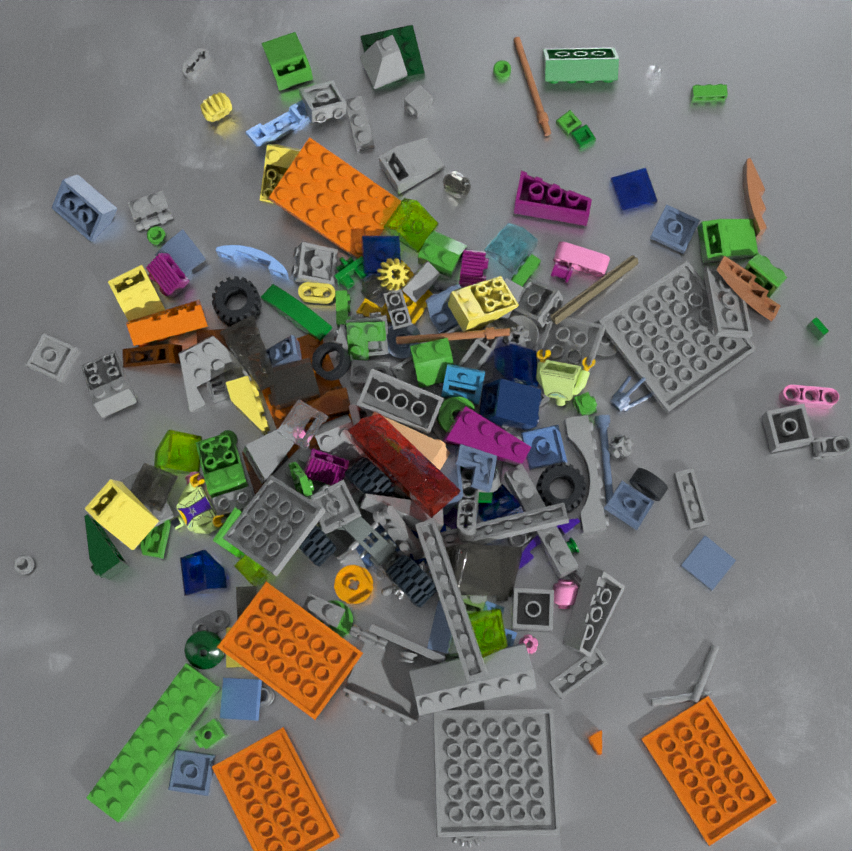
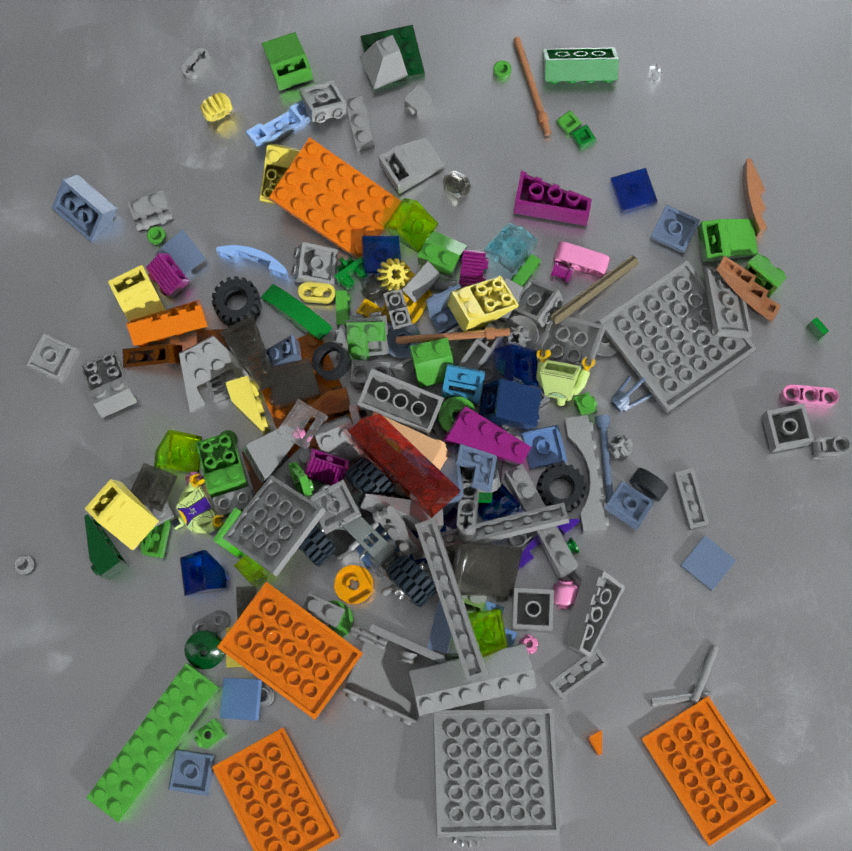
bright green piece [691,84,728,101] -> none

